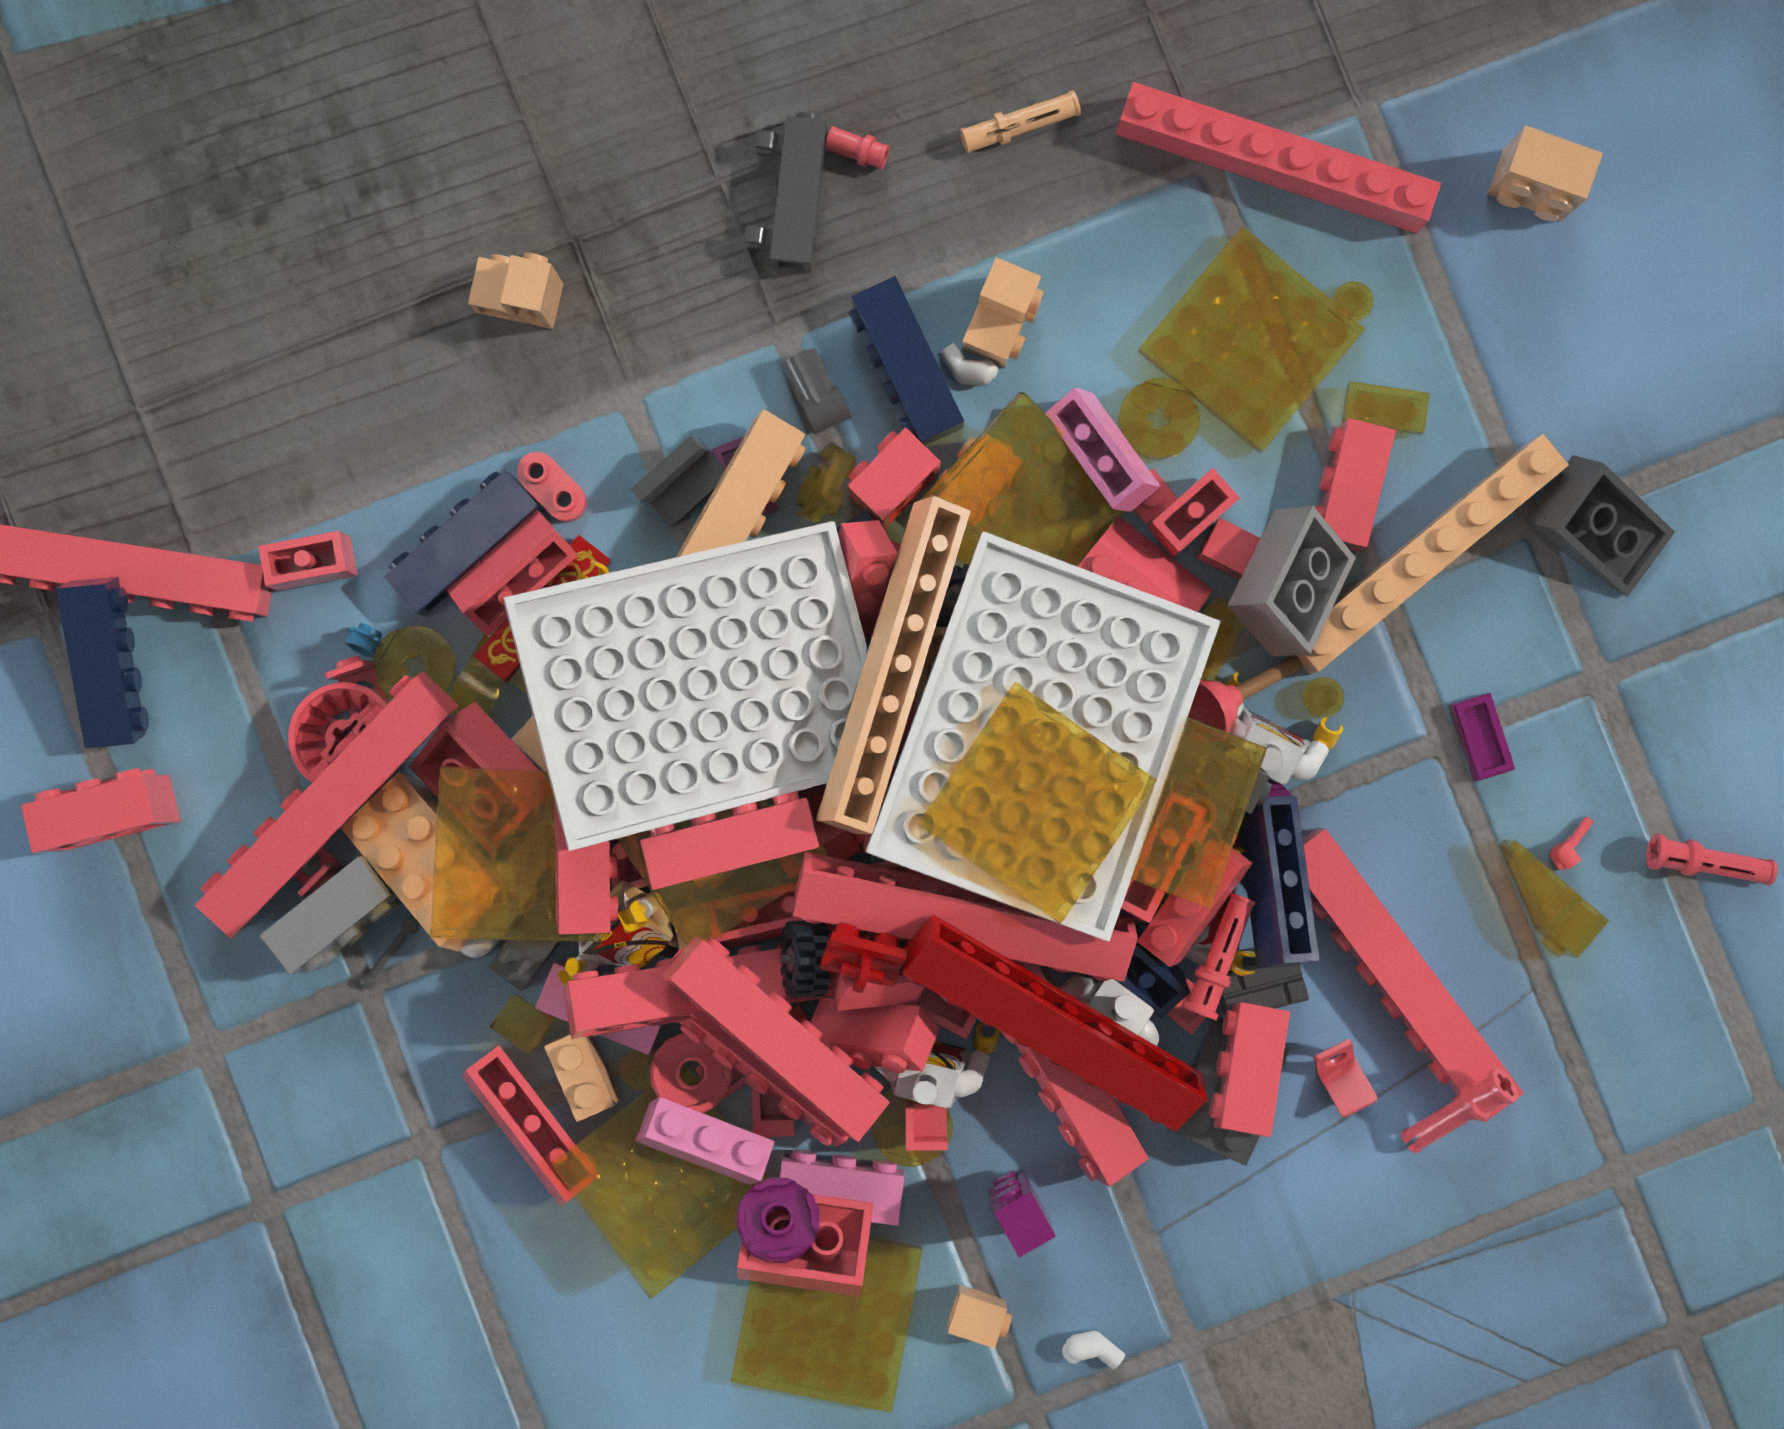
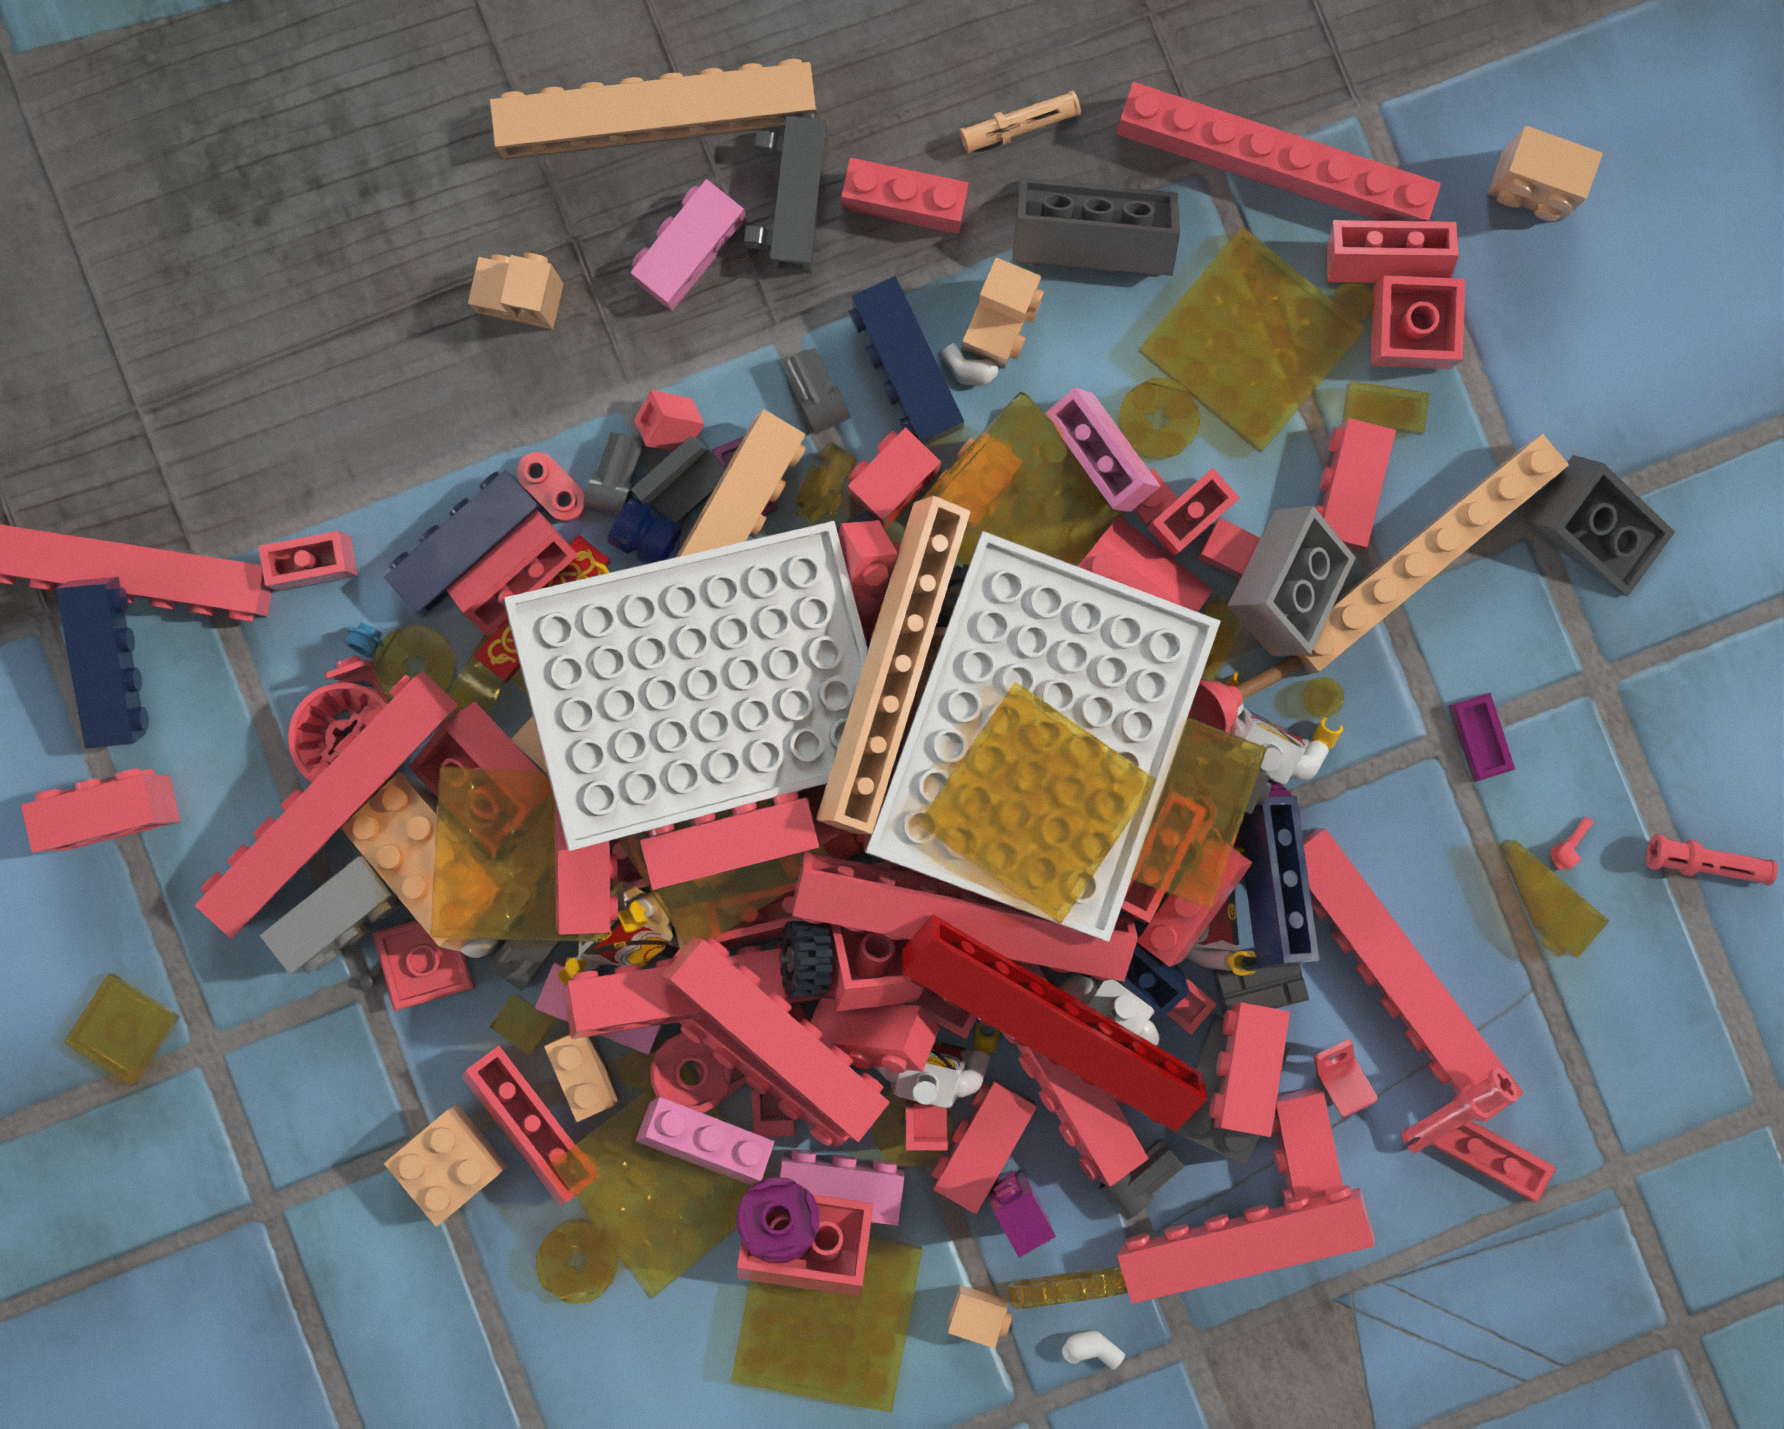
coral bracket [294,847,344,898] -> none
red hips [820,922,907,993] -> none
coral pin [825,126,890,170] -> none
coral pin [1182,893,1256,1021] -> none
none -> clear yellow tile [64,973,180,1086]
none -> coral tile [372,920,475,1011]
none -> light nougat brick [384,1104,509,1227]
none -> light nougat brick [490,59,816,159]
none -> clear yellow plate [536,1219,619,1304]
none -> dark grey piece [583,432,645,519]
none -> clear blue wheel [607,498,683,564]
none -> bright pink brick [630,179,747,311]
none -> coral panel [634,390,705,451]
none -> coral brick [841,158,969,234]
none -> coral brick [930,1077,1037,1214]
none -> clear yellow beam [1008,1267,1127,1309]
none -> dark grey slope [1012,178,1180,277]
none -> dark grey piece [1099,1138,1184,1220]
none -> coral brick [1117,1185,1375,1304]
none -> coral brick [1272,1087,1343,1206]
none -> coral brick [1326,220,1459,283]
none -> coral brick [1370,275,1465,370]
none -> coral tile [1431,1120,1556,1203]

